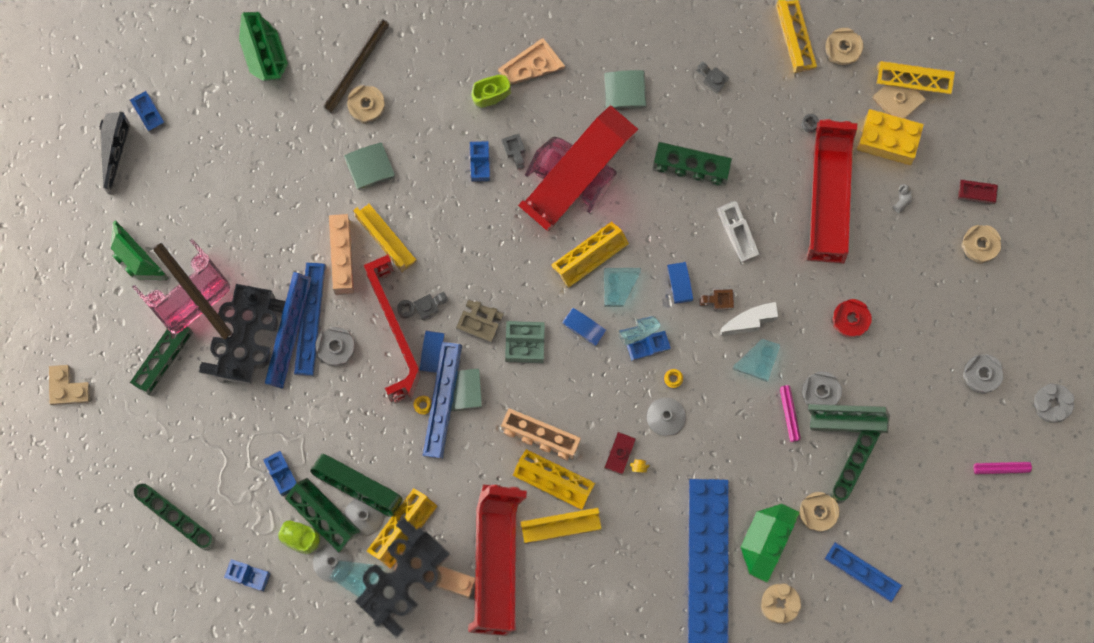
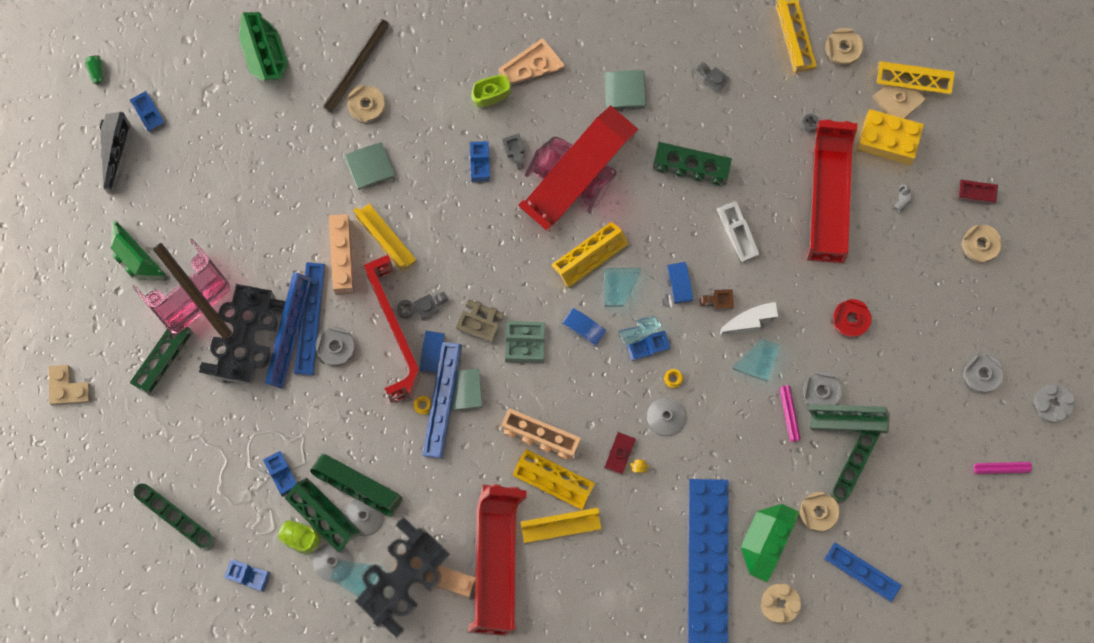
yellow fence [366,488,437,569] -> none
none -> green cone [84,55,104,84]

